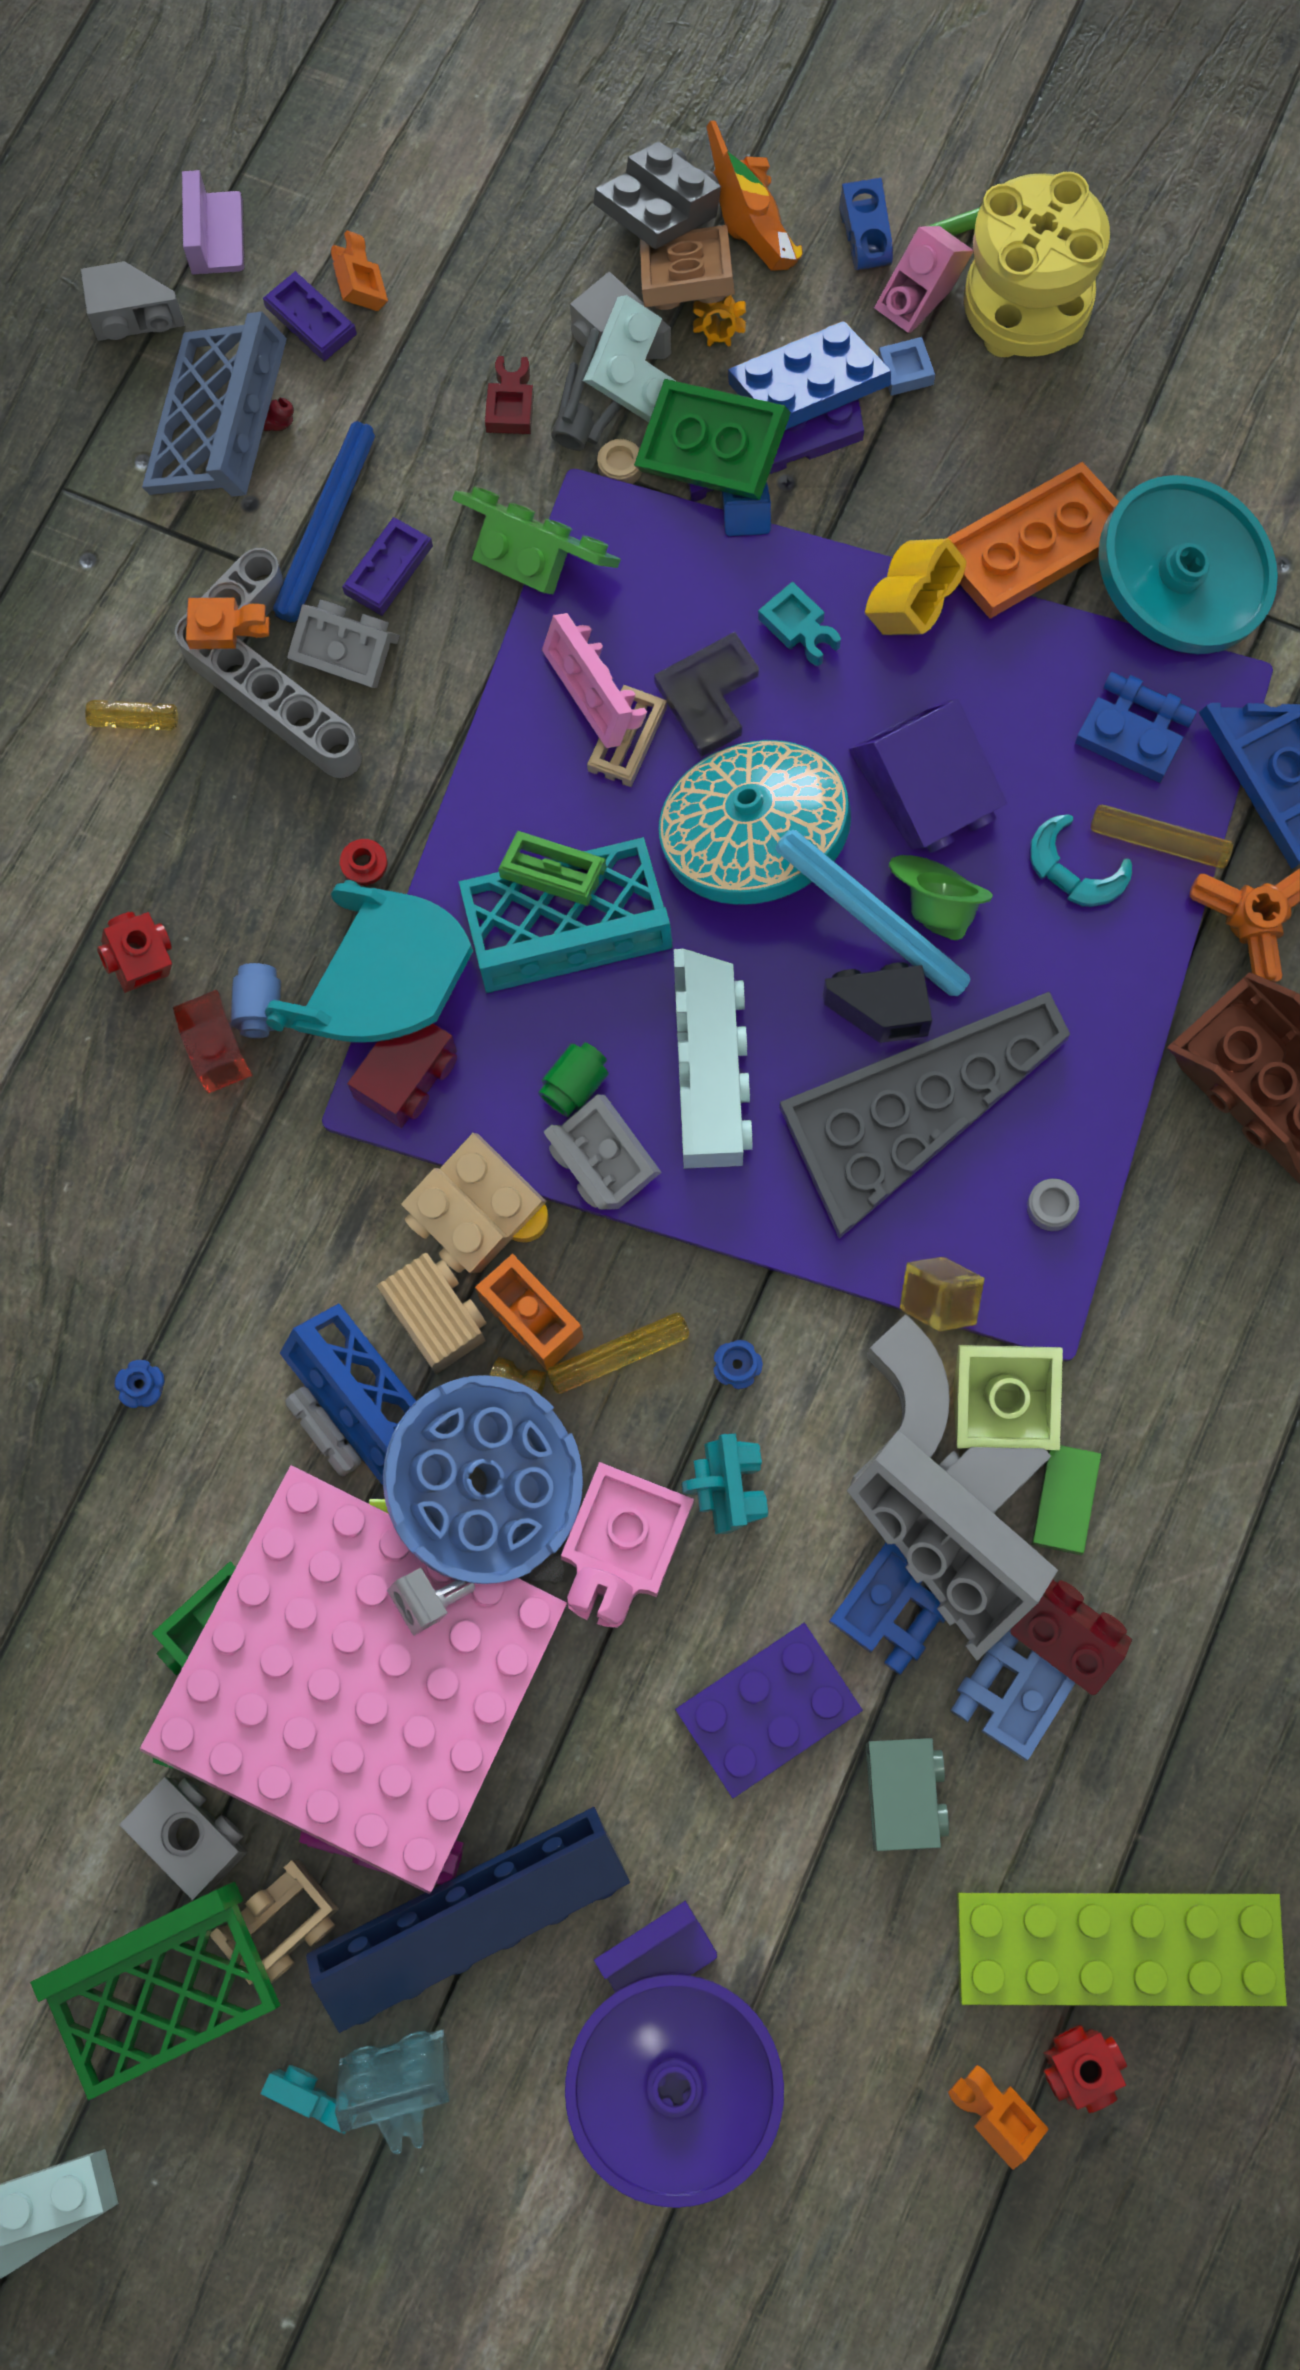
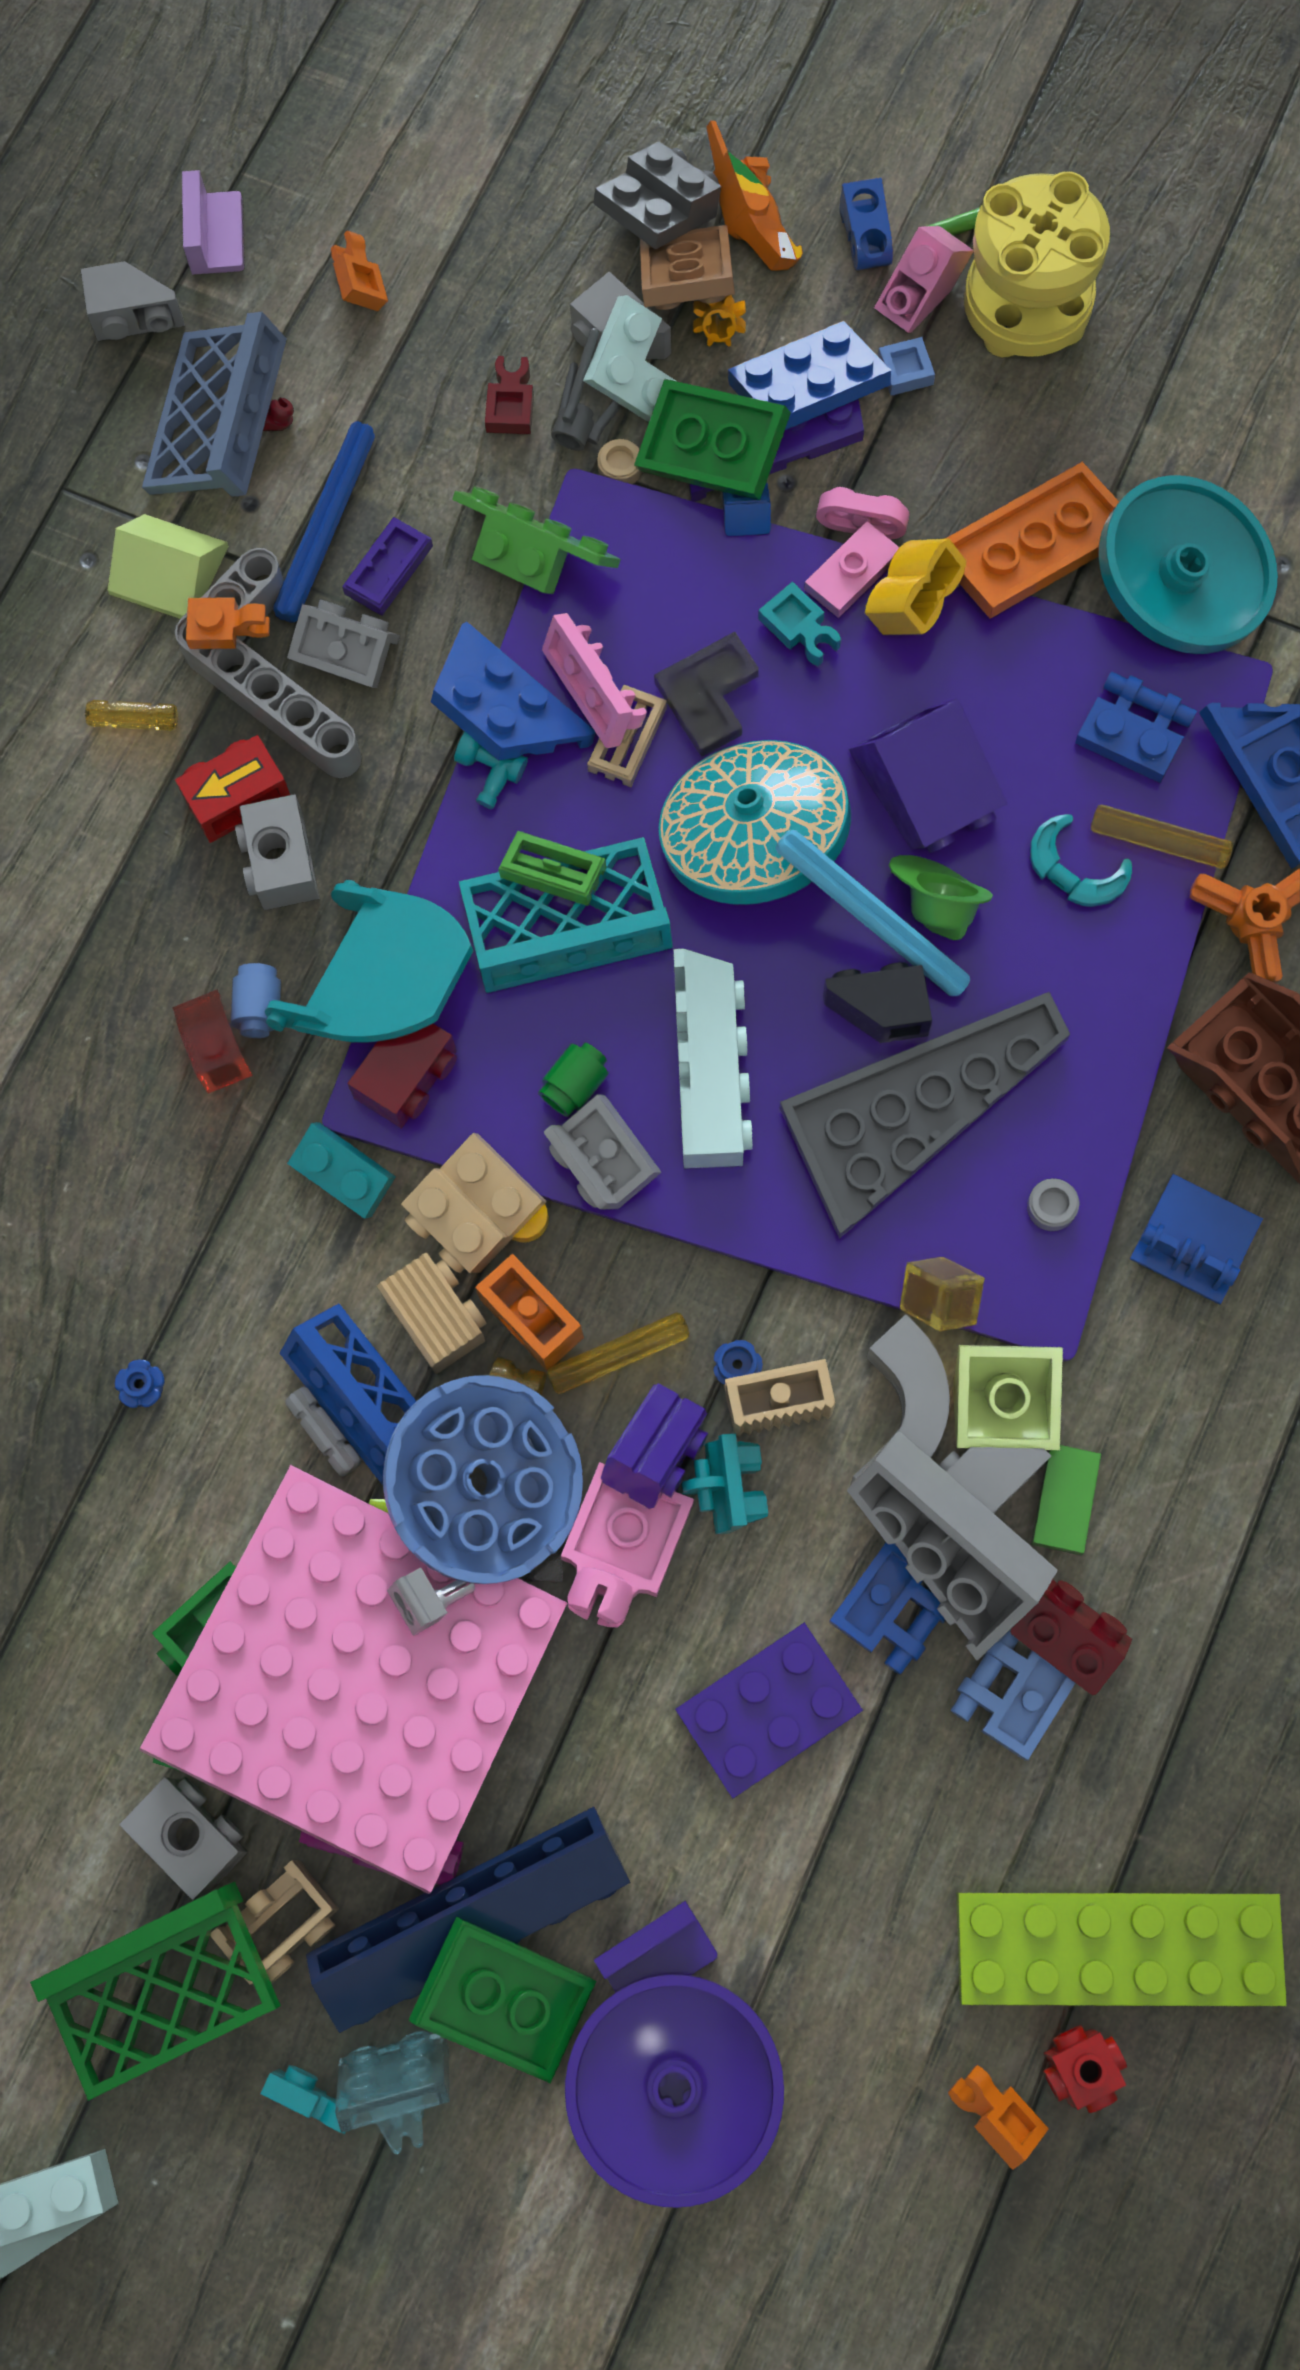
red brick [97,912,172,993] -> none
dark purple plate [263,271,357,362] -> none
red plate [340,839,388,885] -> none
sand green brick [866,1738,949,1851] -> none
none -> yellowish green slope [108,514,229,619]
none -> red brick [174,735,290,843]
none -> light grey brick [235,794,320,910]
none -> teal plate [287,1122,396,1219]
none -> green tile [408,1917,597,2084]
none -> blue wing [431,621,596,761]
none -> teal piece [454,731,528,809]
none -> dark purple brick [600,1383,709,1509]
none -> tan brick [725,1359,835,1437]
none -> bright pink plate [804,521,900,618]
none -> bright pink plate [816,487,909,540]
none -> blue hinge [1130,1174,1263,1305]

